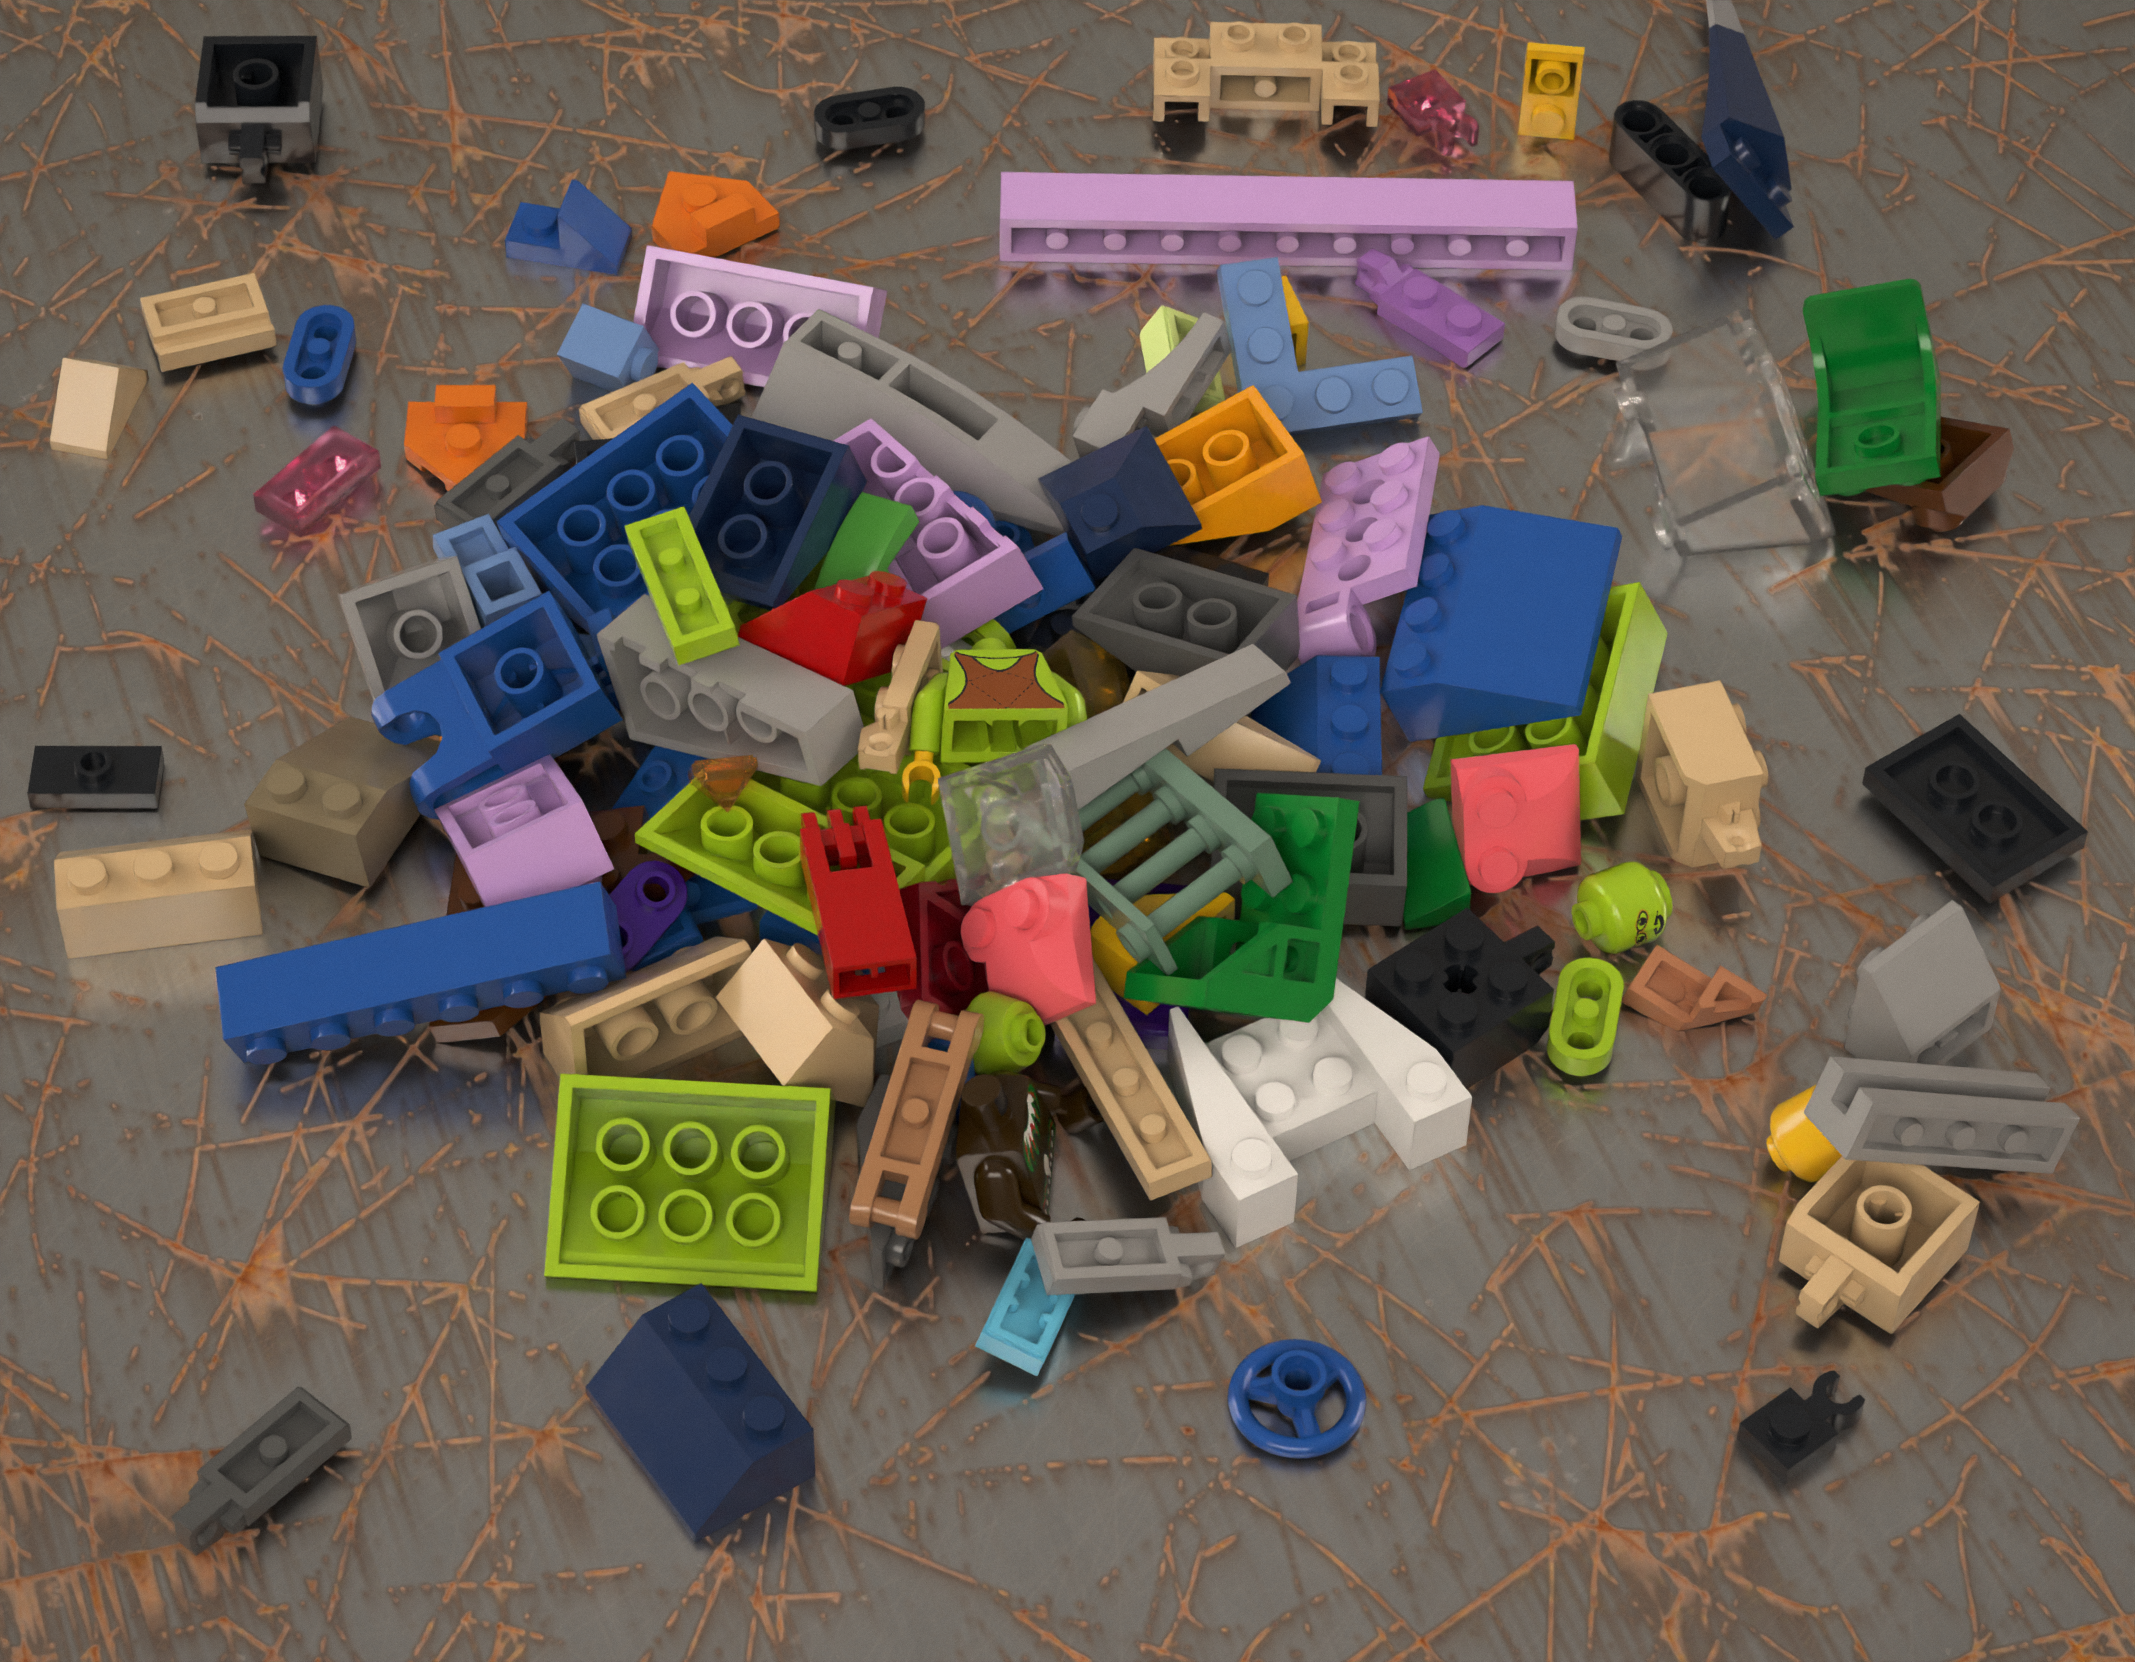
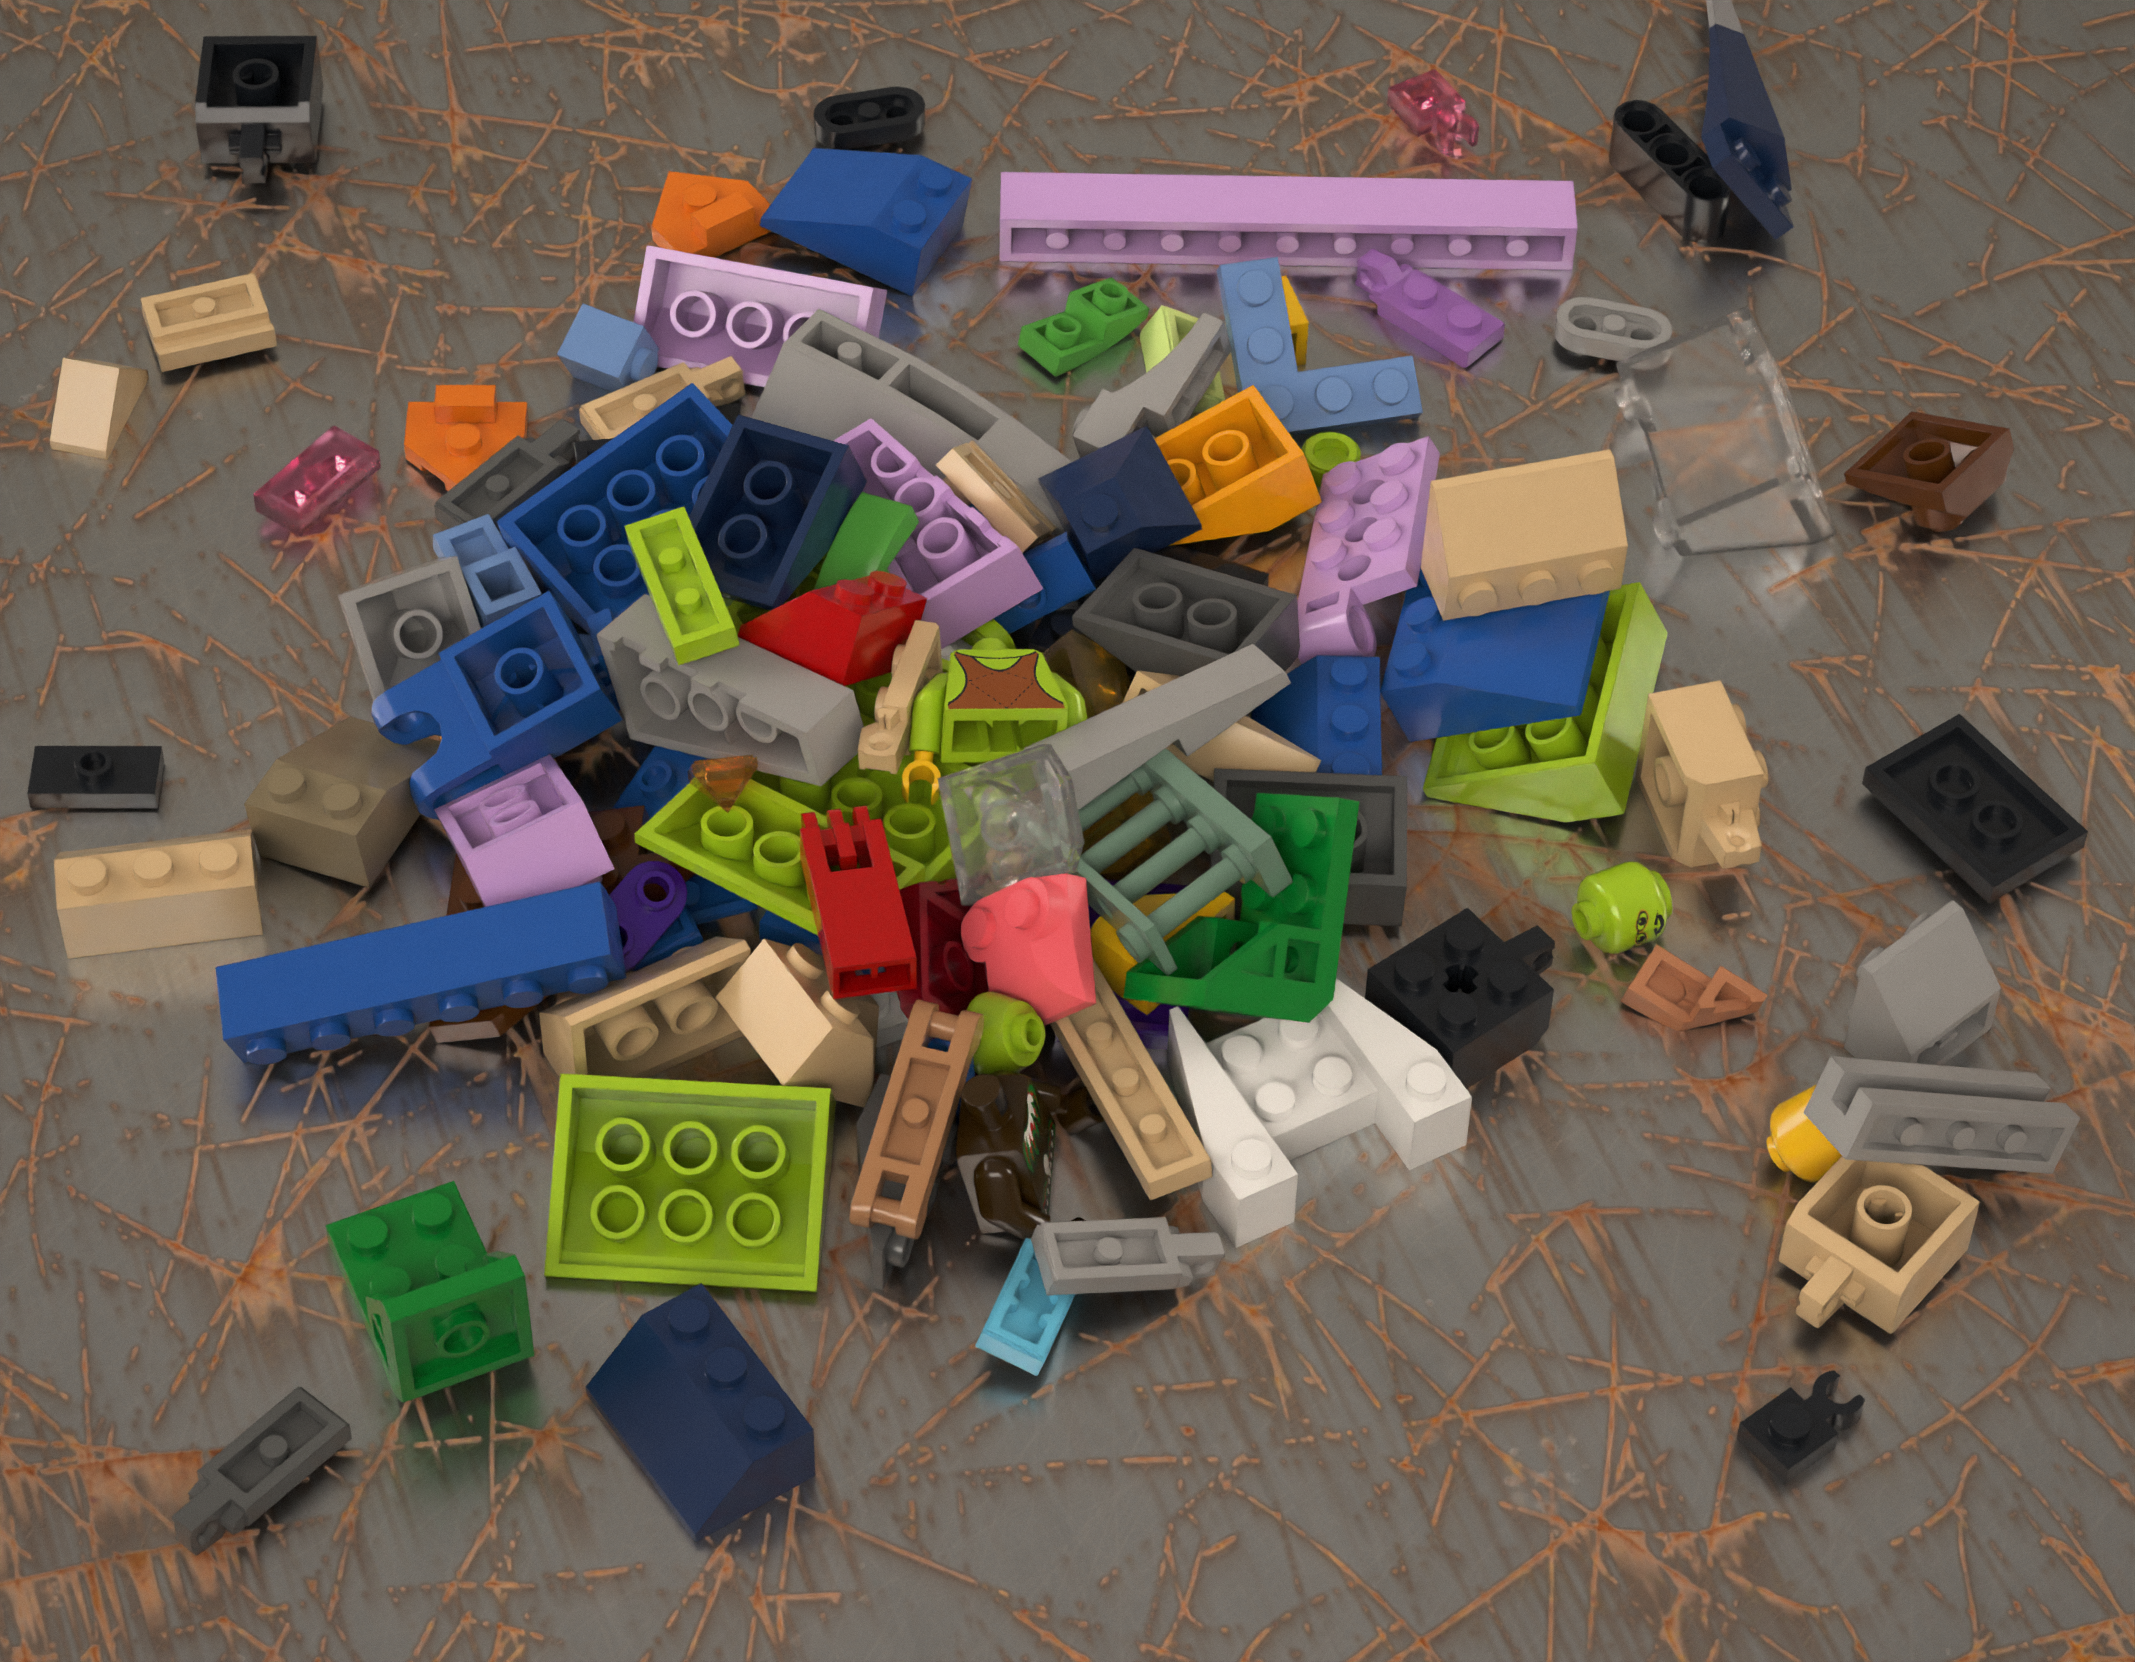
blue plate [283,305,356,404] -> none
blue slope [505,179,632,275] -> none
tan bracket [1153,21,1380,127] -> none
blue piece [1228,1339,1366,1459] -> none
green slope [1402,798,1471,930] -> none
coral slope [1450,744,1581,893] -> none
yellow slope [1518,42,1585,140] -> none
lime plate [1547,958,1624,1076] -> none
green bracket [1803,279,1941,496] -> none
none -> green bracket [325,1181,535,1403]
none -> blue slope [760,148,972,297]
none -> tan plate [936,440,1057,553]
none -> bright green slope [1018,277,1150,377]
none -> lime tile [1301,432,1361,487]
none -> tan slope [1421,449,1628,621]

